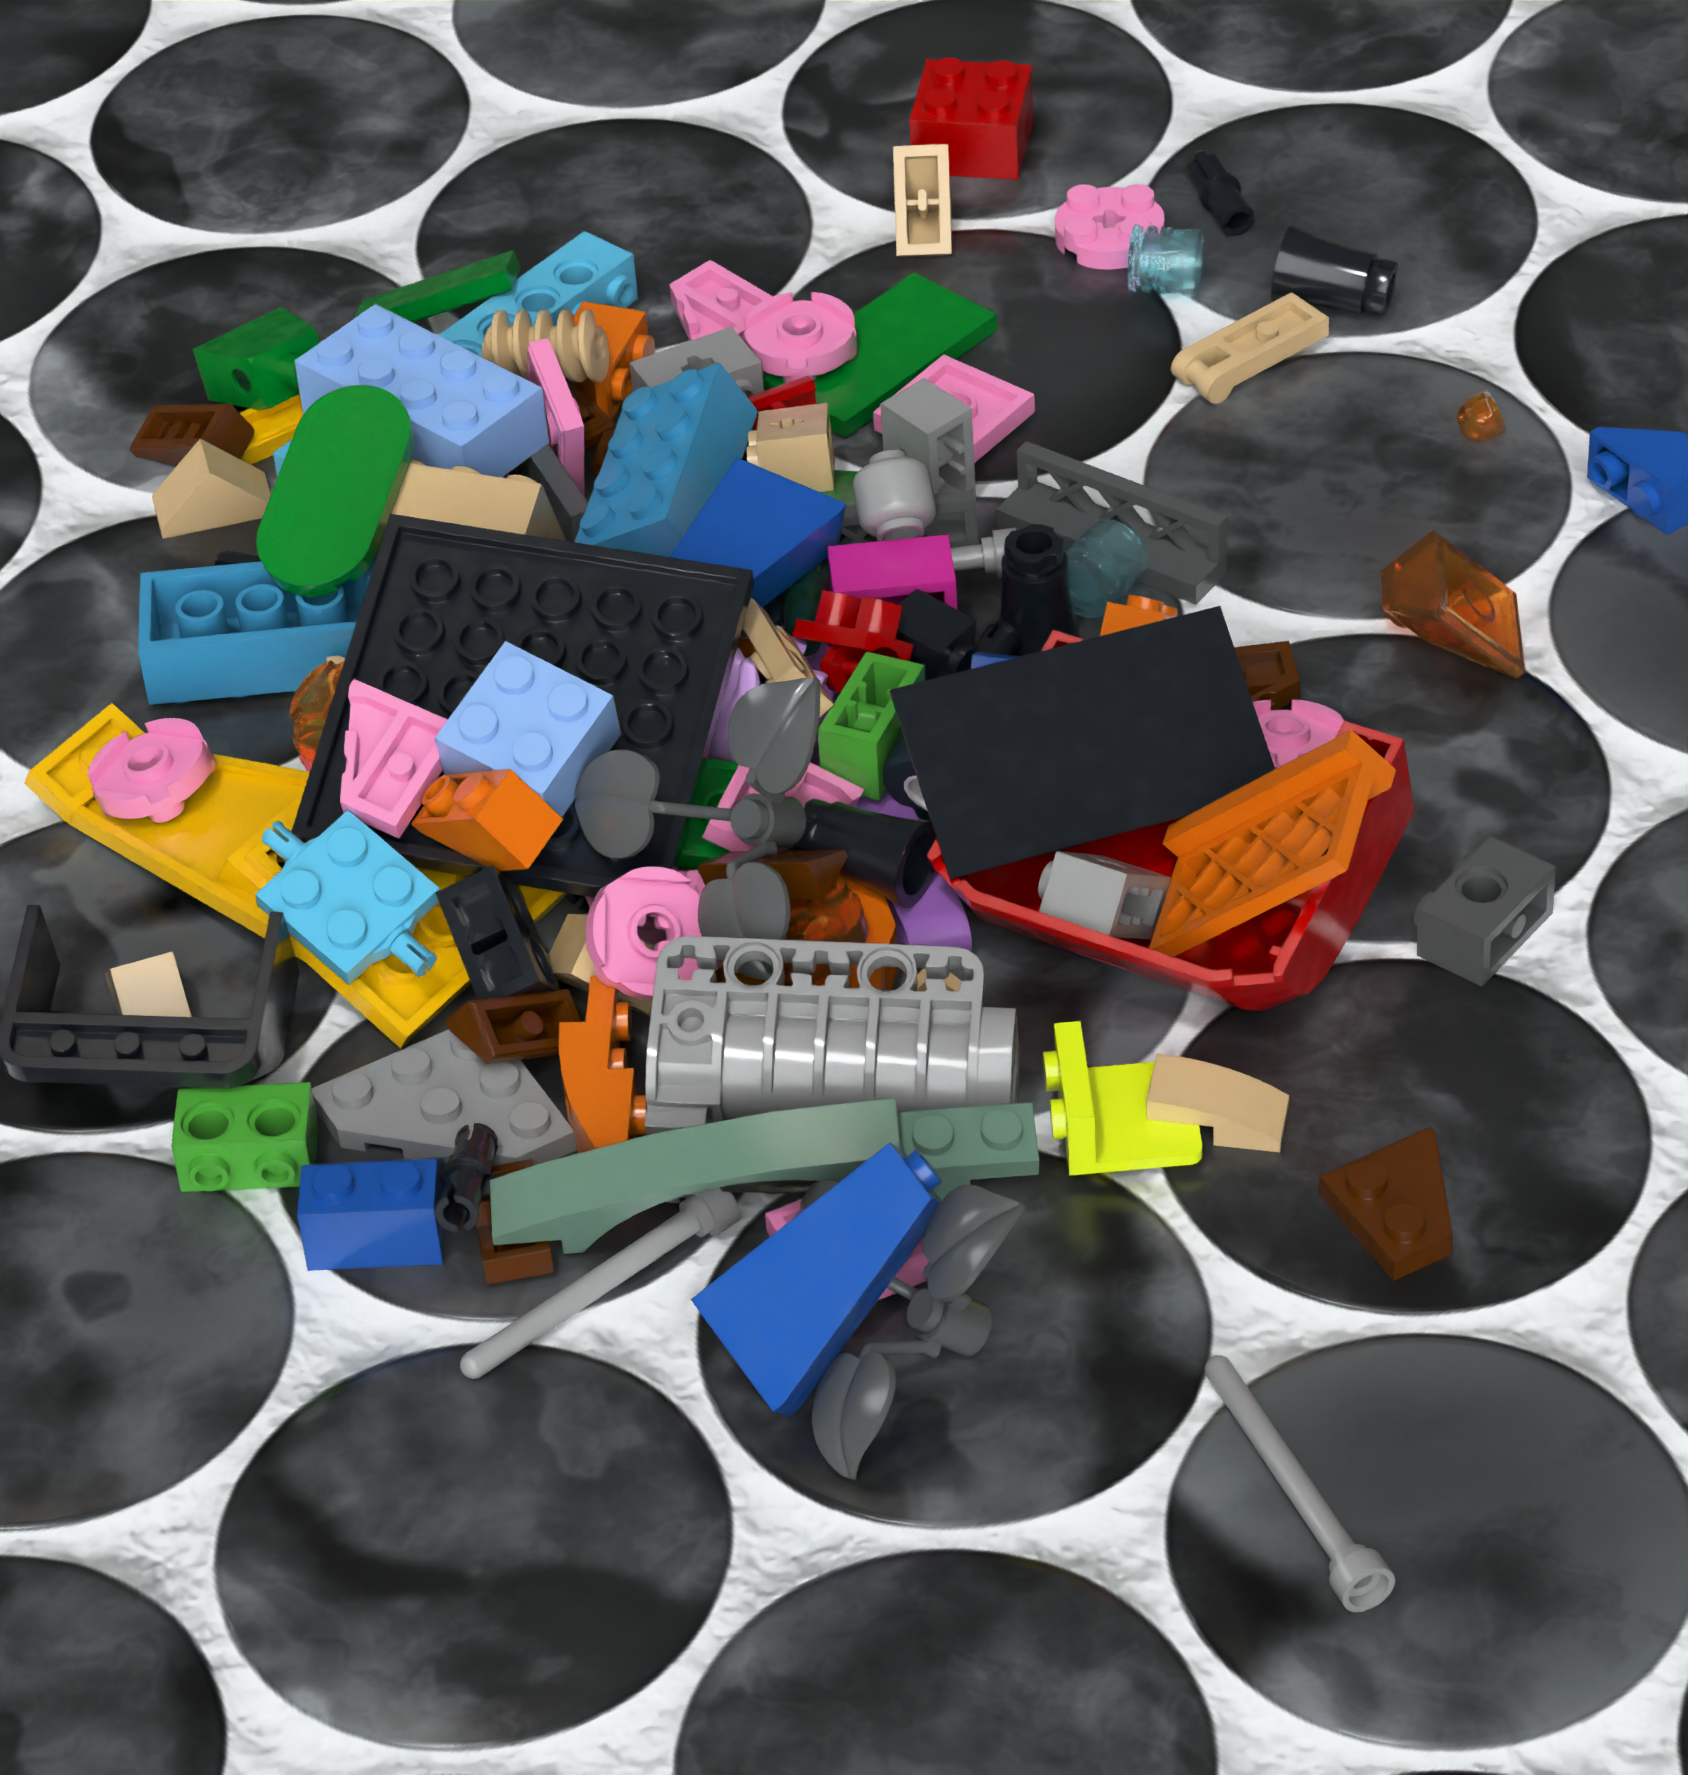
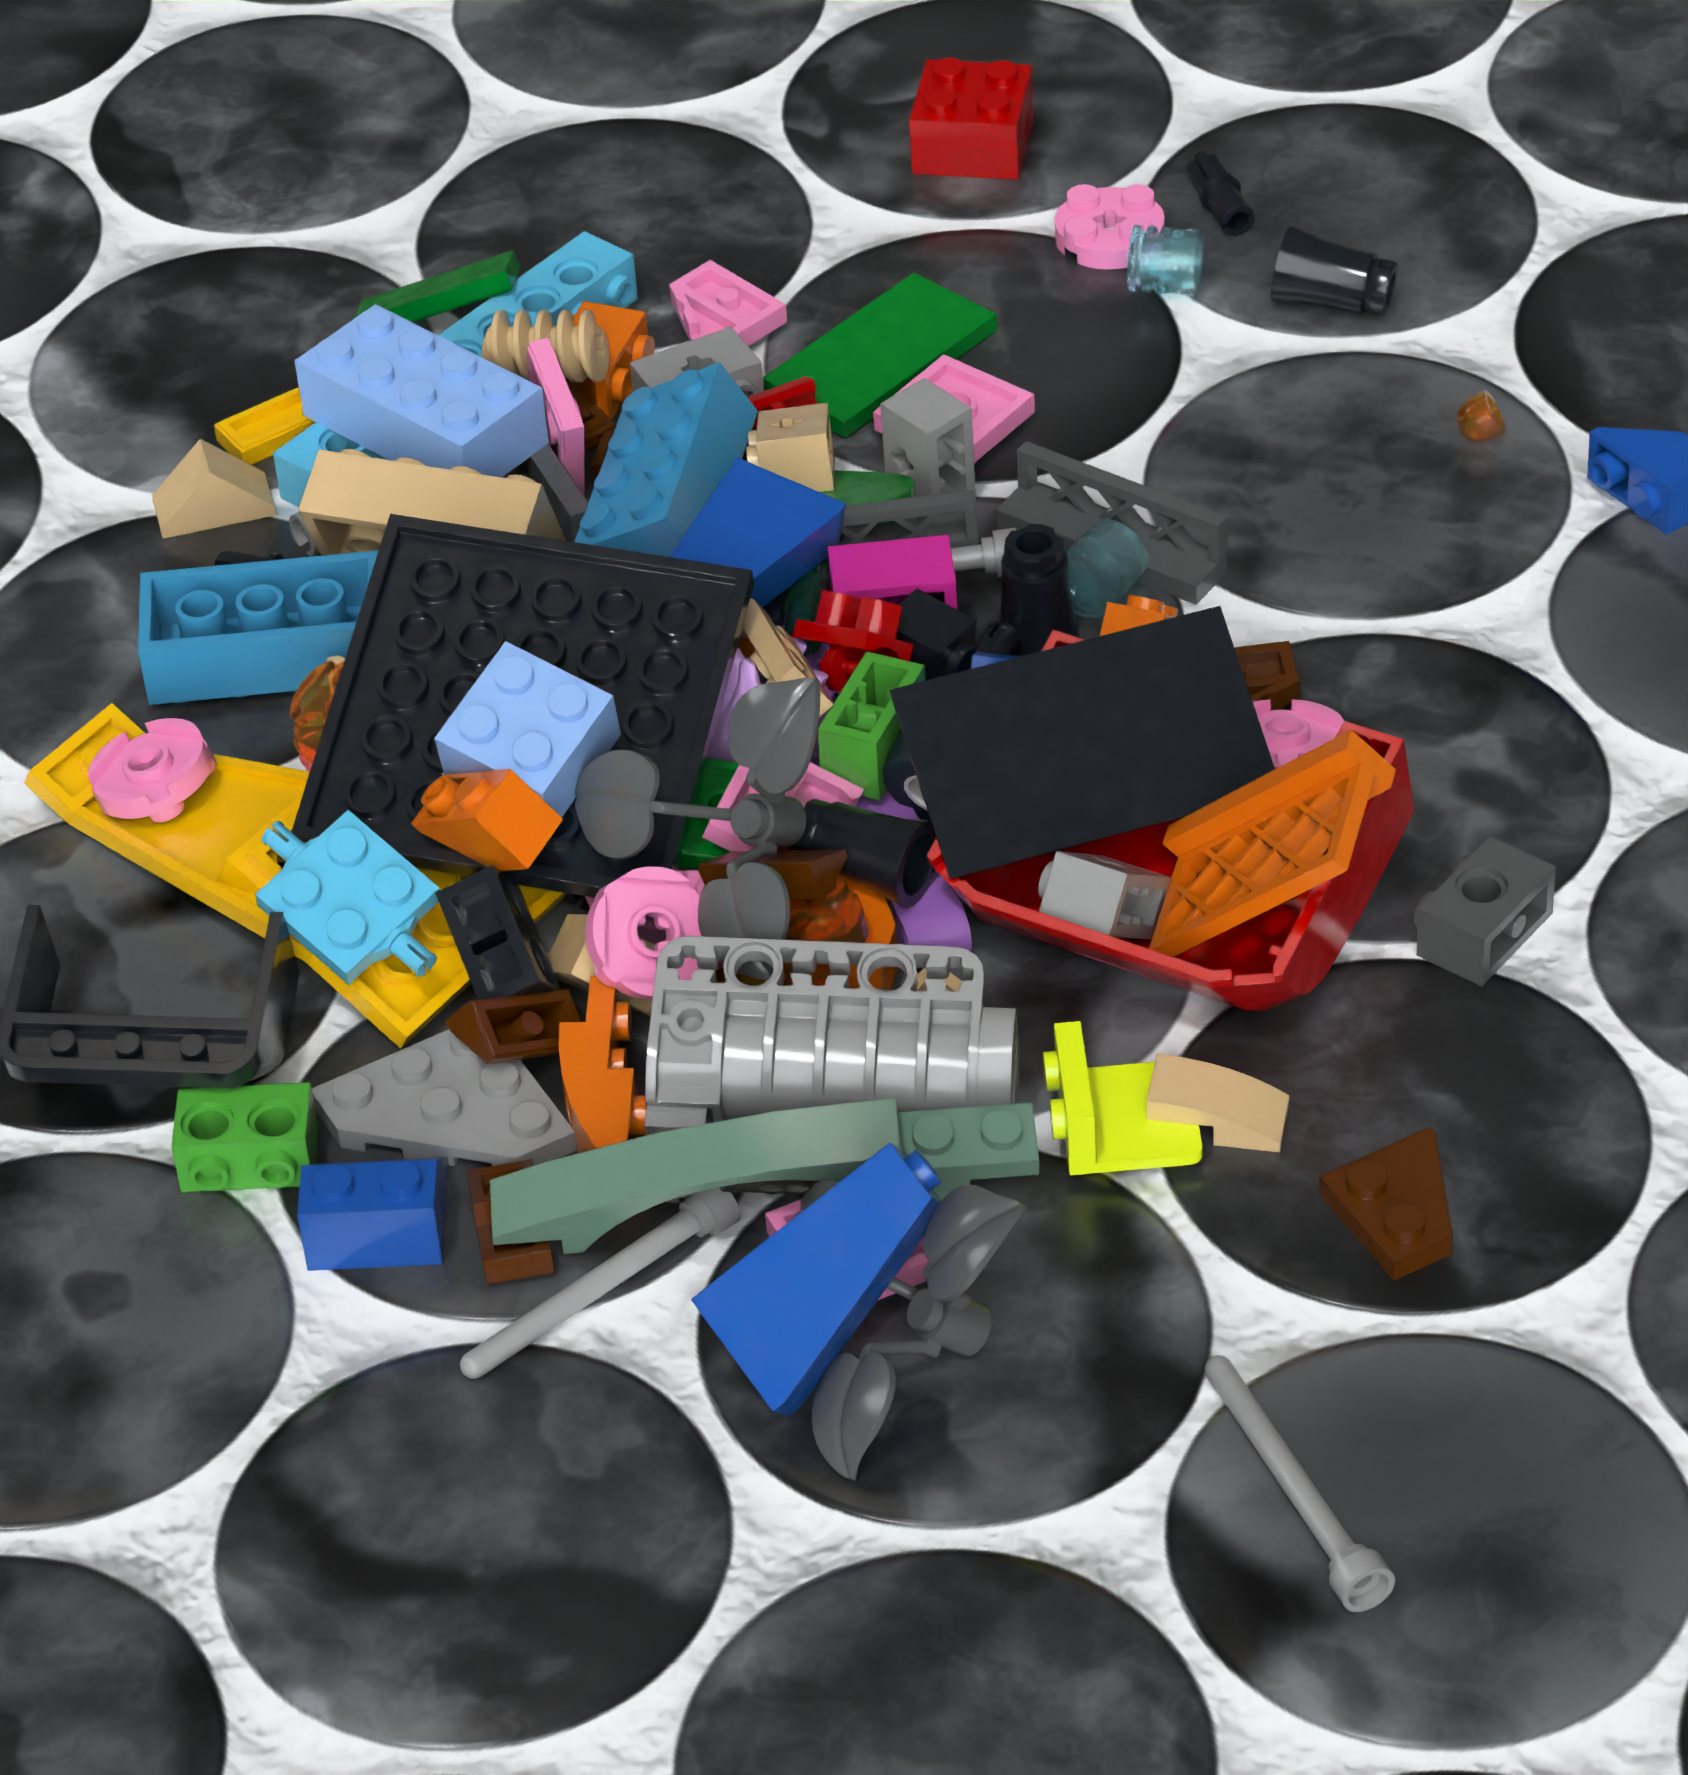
tan slope [105,951,192,1017] -> none
reddish brown slope [129,404,254,465] -> none
green torso [192,307,320,410] -> none
green tile [256,385,415,597] -> none
bright pink wing [340,679,448,838] -> none
black pin [434,1123,499,1233] -> none
bright pink plate [744,292,858,383] -> none
light grey head [852,450,937,541] -> none
tan slope [893,144,952,257] -> none
tan plate [1171,292,1329,404] -> none
clear orange slope [1380,530,1525,679] -> none

